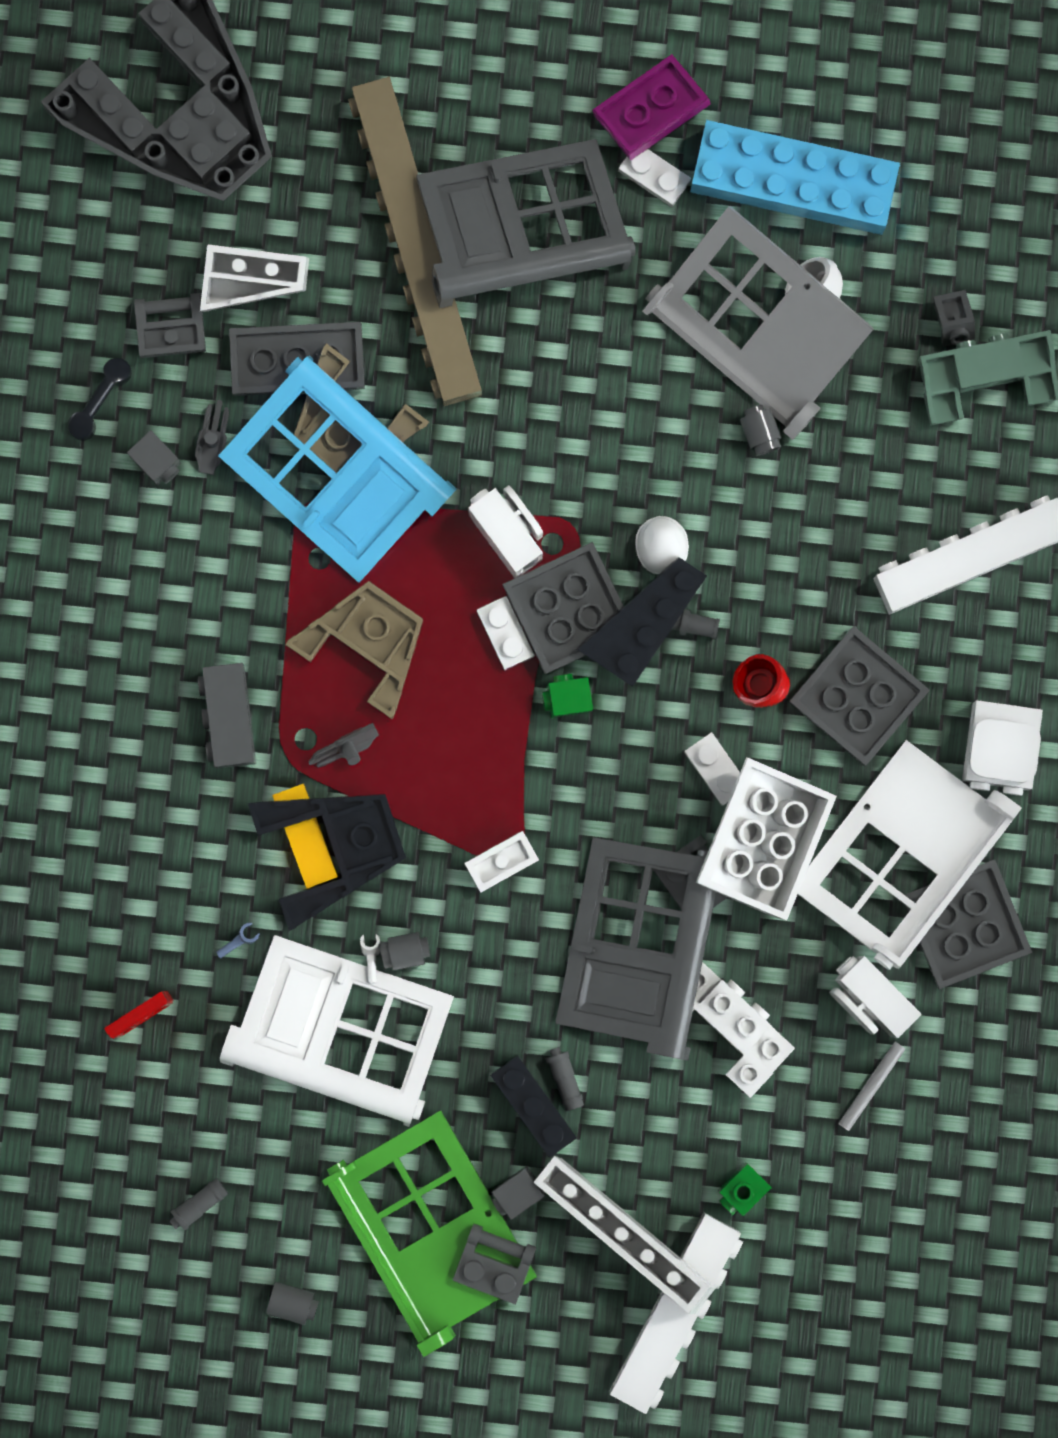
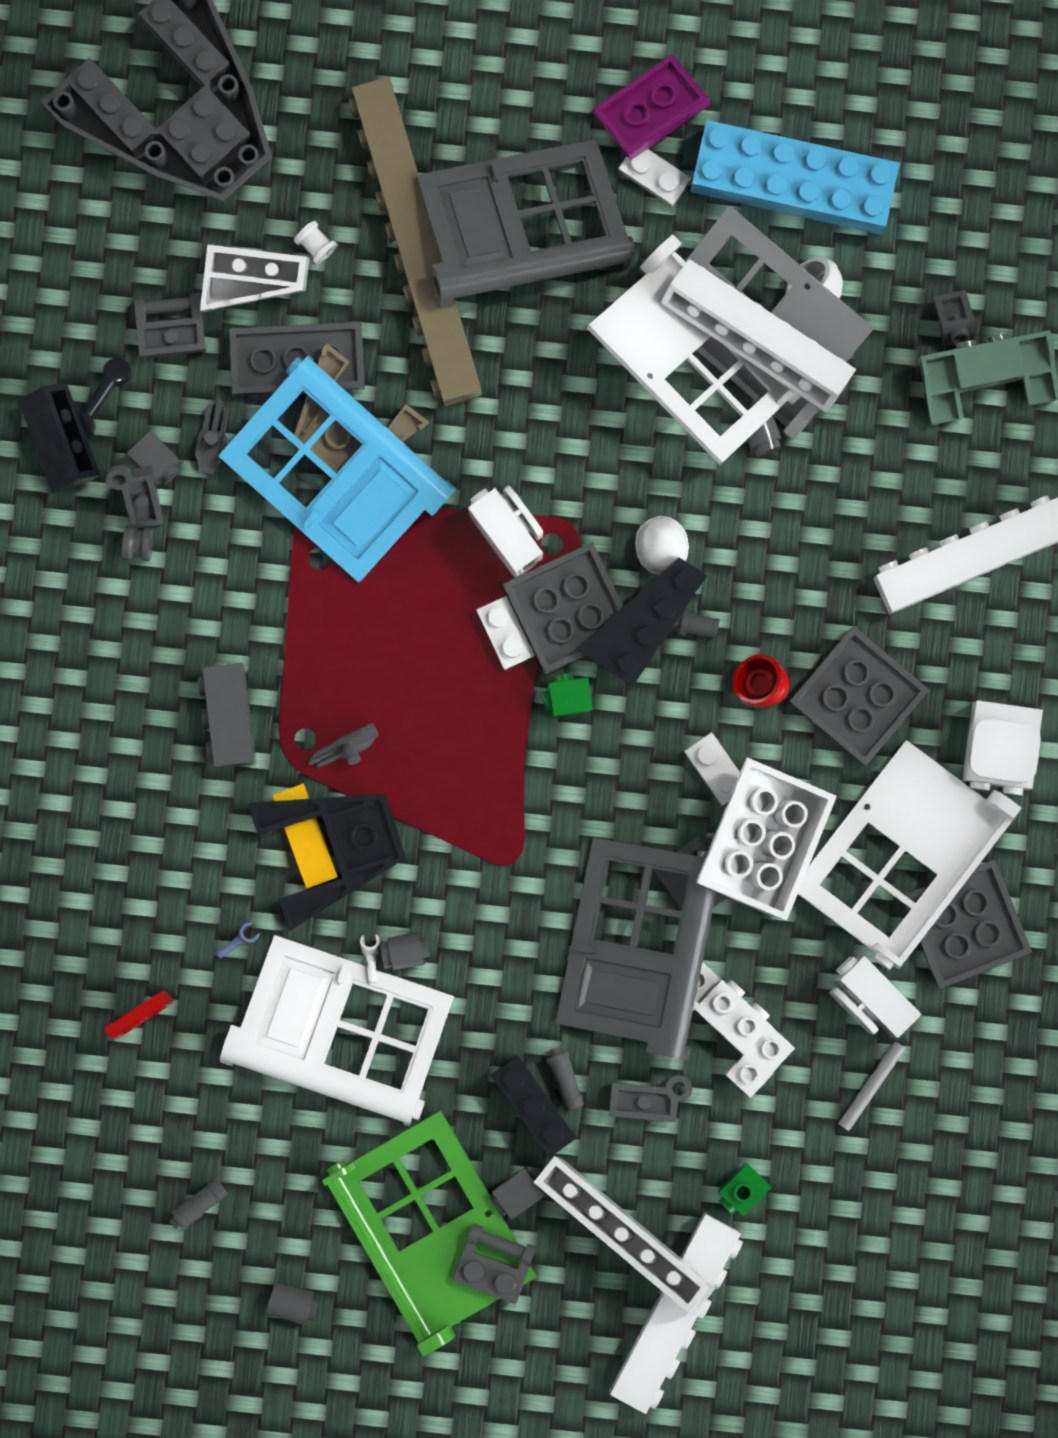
dark tan wing [285,581,423,719] -> none
white plate [464,831,539,893] -> none
none -> black brick [18,383,100,493]
none -> dark grey hinge [105,465,164,529]
none -> dark grey wheel [122,526,153,561]
none -> white bush [294,221,338,265]
none -> white door [587,234,802,465]
none -> dark grey hinge [609,1075,692,1122]
none -> white brick [661,259,856,413]

